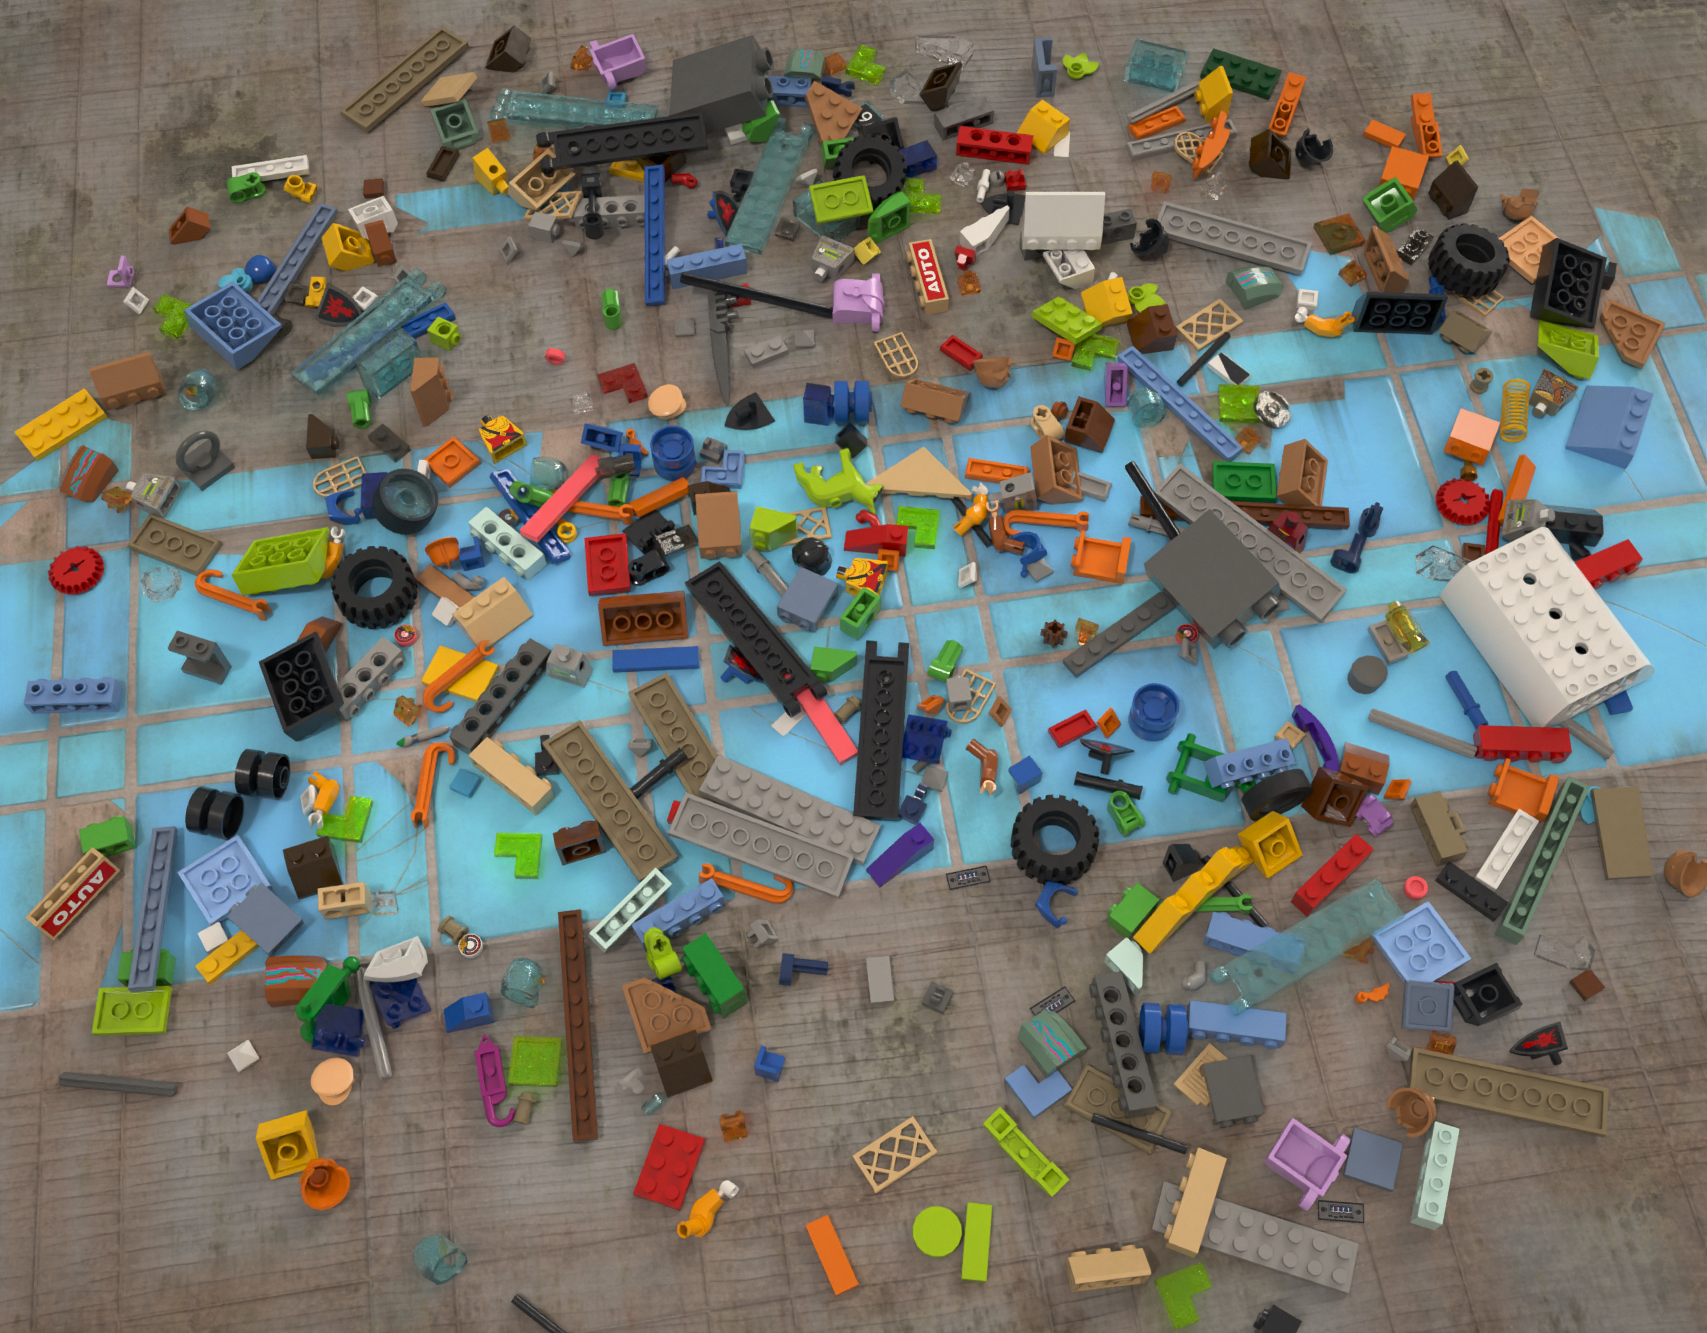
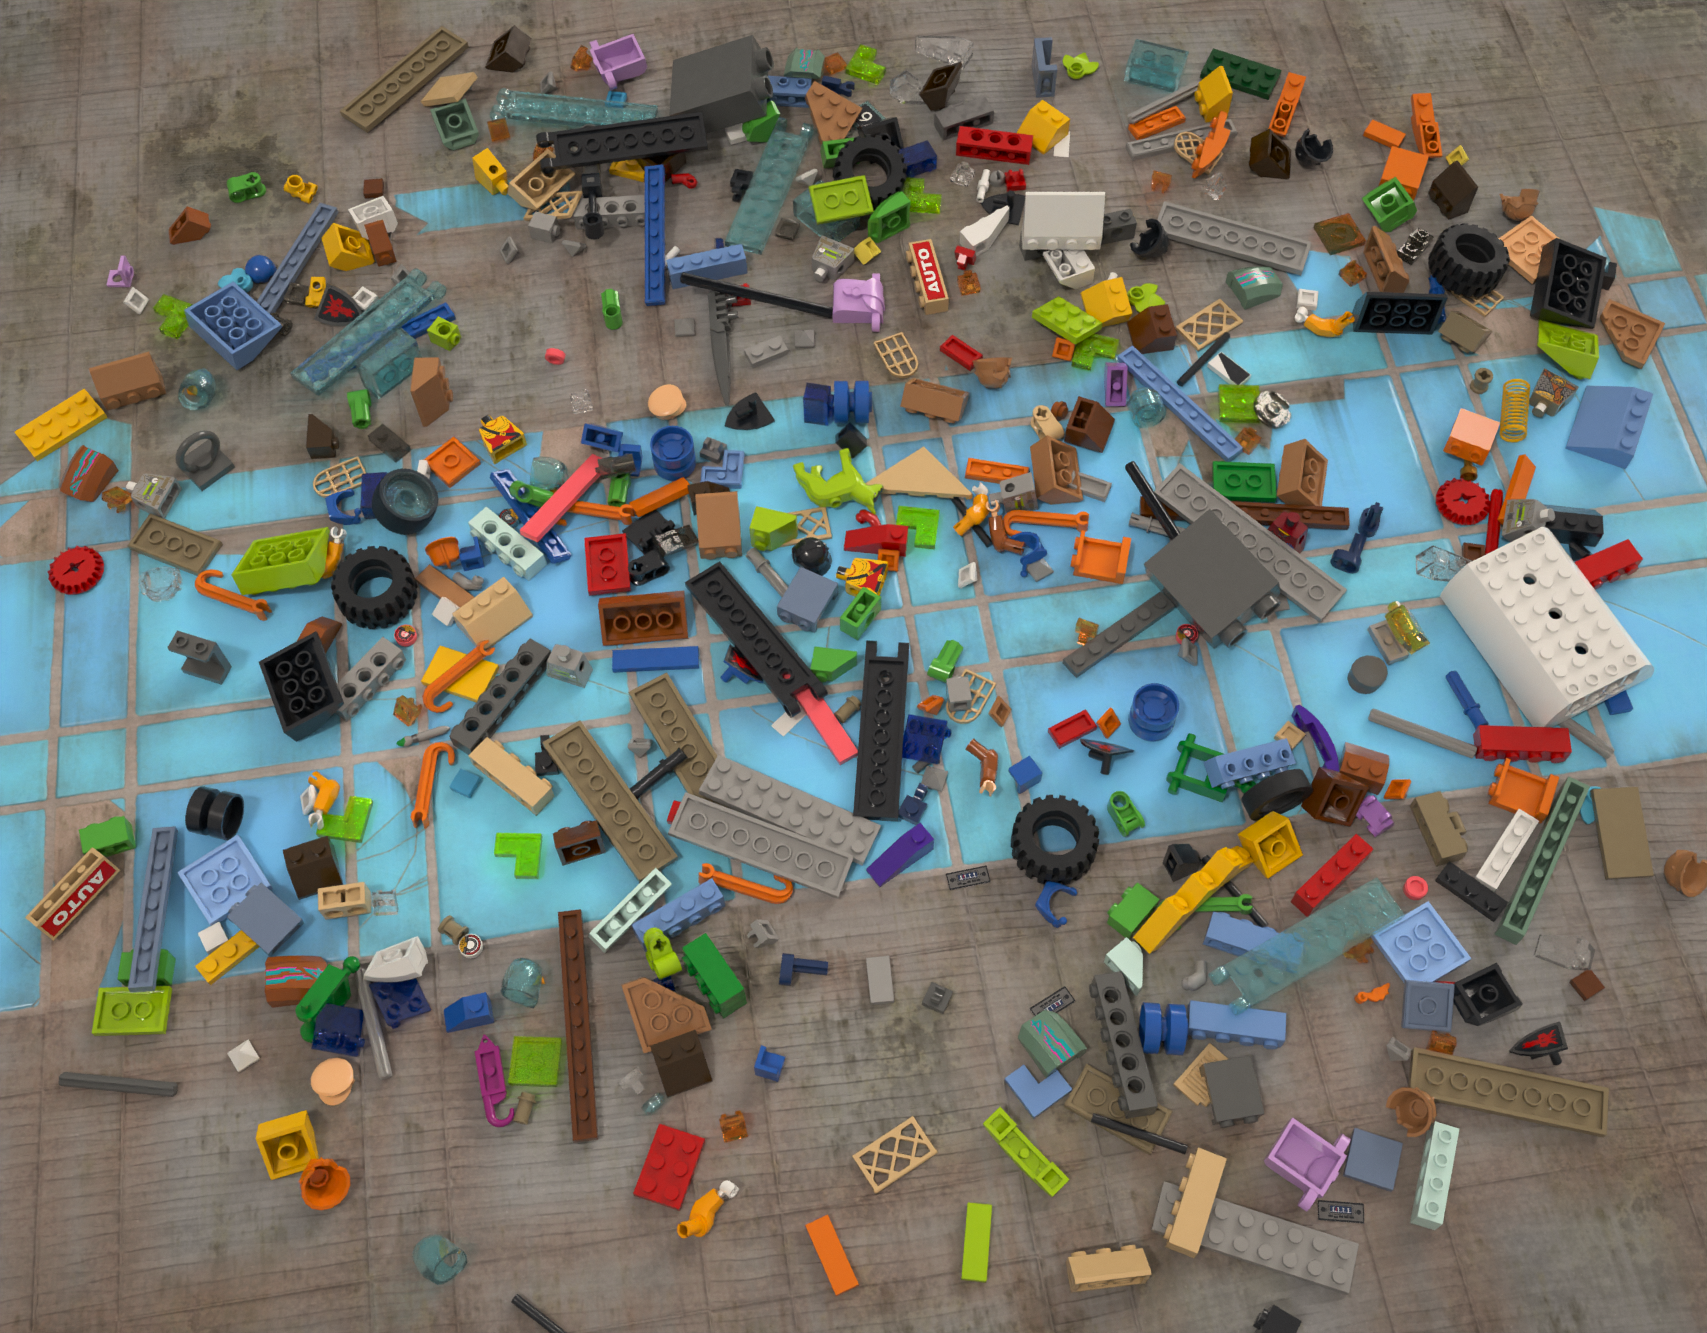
medium blue brick [24,677,123,714] -> none
white plate [232,155,310,181] -> none
black wheel [235,749,290,800] -> none
dark brown tile [426,146,460,182] -> none
yellow bush [557,522,577,543] -> none
clear red plate [597,363,648,404] -> none
orange piece [626,428,649,455] -> none
shield [707,190,740,237] -> none
lime tile [912,1206,962,1258] -> none
reddish brown gear [1040,619,1068,648] -> none
black pin [1074,771,1143,800] -> none
clear neon green plate [1154,1262,1212,1330] -> none

